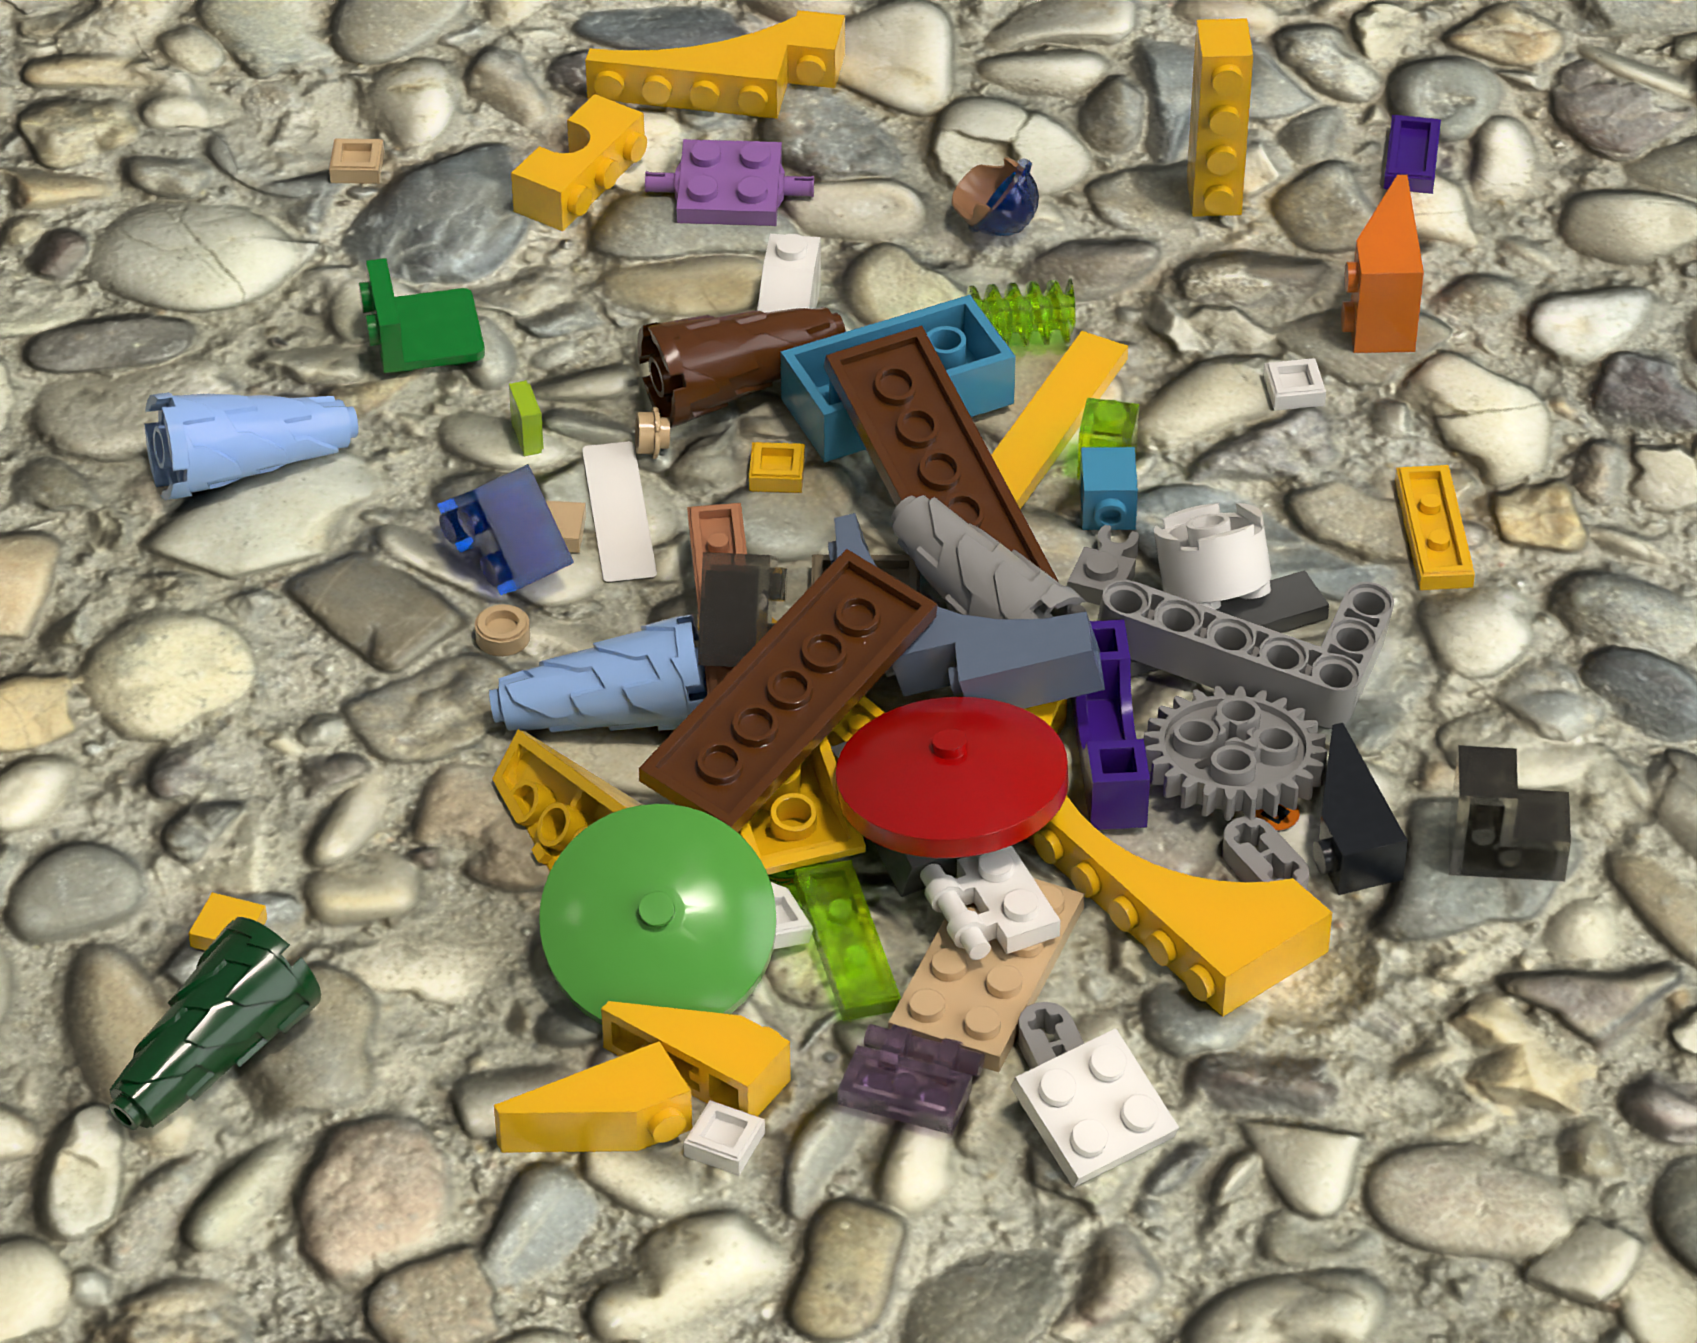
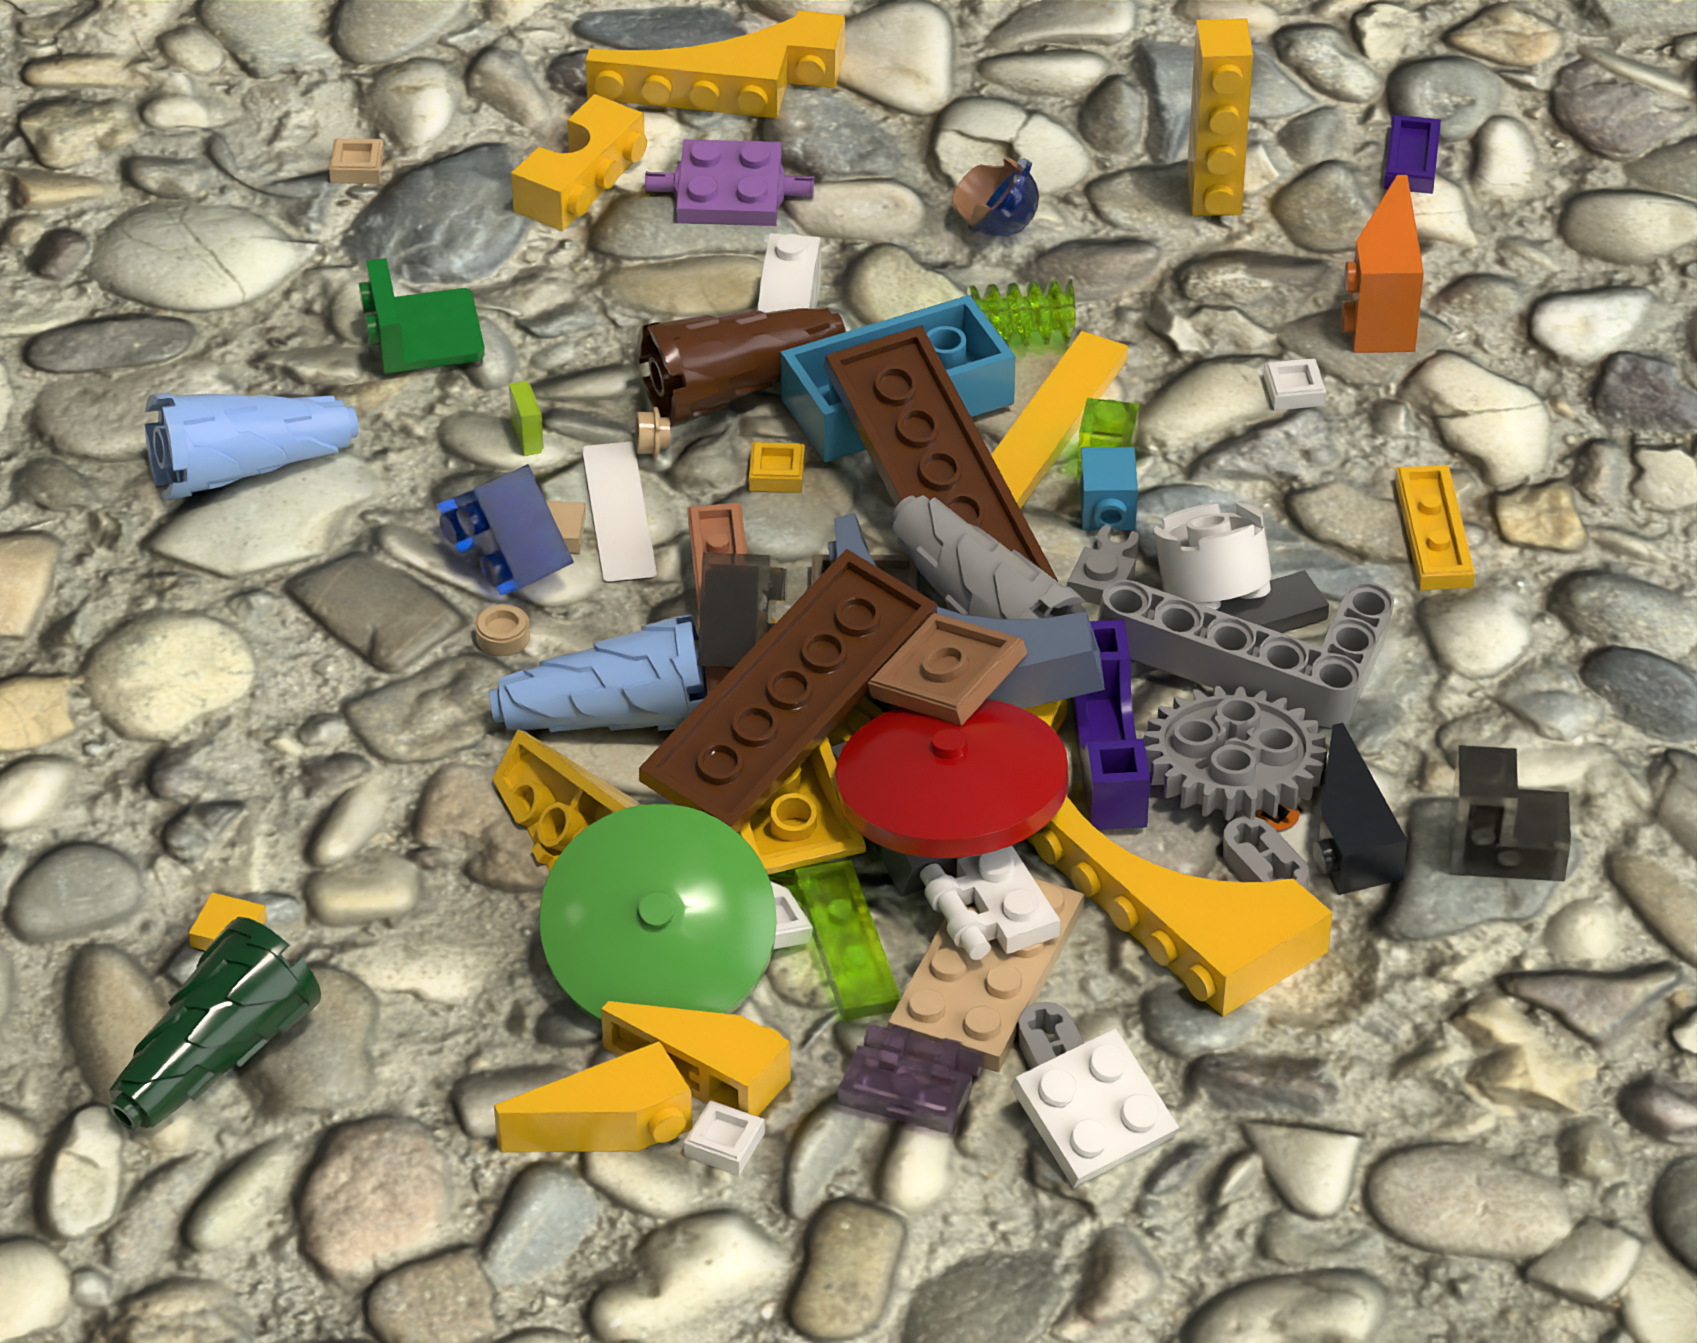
none -> medium nougat tile [867,613,1028,726]

